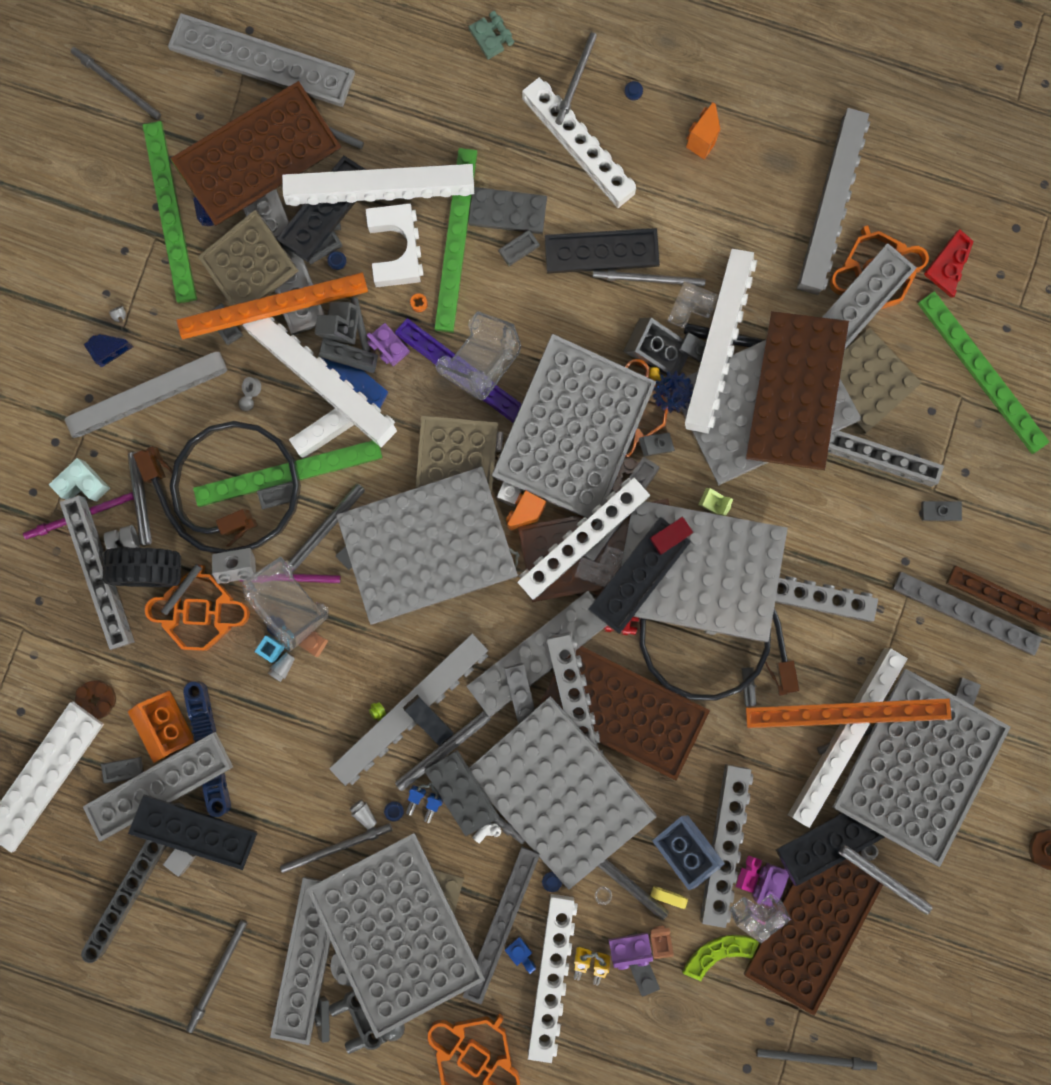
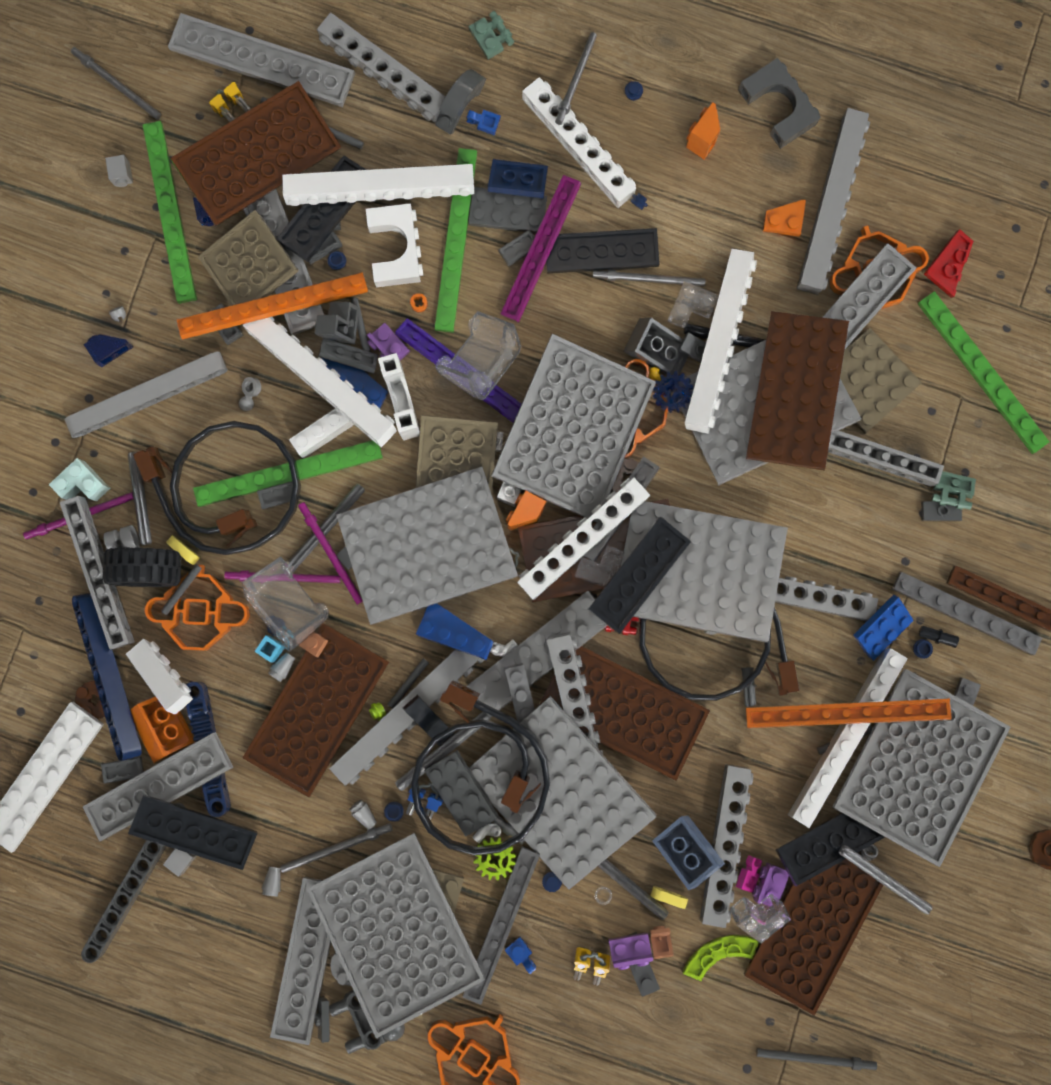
flat silver bar [186,920,248,1033] -> none
light grey brick [212,548,256,584] -> none
white brick [528,894,578,1063] -> none
dark grey plate [639,433,675,457] -> none
dark red tile [649,516,694,555] -> none
yellowish green bracket [698,488,733,516] -> none
none -> dark blue beam [72,593,142,761]
none -> light grey brick [105,155,133,187]
none -> white brick [126,639,193,714]
none -> light yellow beam [166,535,200,565]
none -> yellow piece [209,82,250,122]
none -> reddish brown plate [243,623,390,797]
none -> light grey cone [261,867,281,897]
none -> magenta bar [298,502,363,605]
none -> light grey brick [317,12,446,123]
none -> white arch [378,353,420,441]
none -> dark grey bar [388,658,429,708]
none -> black piece [411,680,551,856]
none -> blue wing [416,604,494,660]
none -> dark grey arch [435,69,487,135]
none -> blue plate [467,110,501,136]
none -> lime gear [474,836,516,881]
none -> dark blue plate [488,159,548,199]
none -> white arm [490,639,518,657]
none -> magenta plate [500,175,581,322]
none -> dark blue plate [630,193,648,210]
none -> dark grey arch [738,58,821,149]
none -> orange wing [763,200,806,237]
none -> blue plate [853,594,914,661]
none -> dark blue plate [913,639,933,659]
none -> black axle [919,626,959,648]
none -> sand green plate [931,471,976,510]

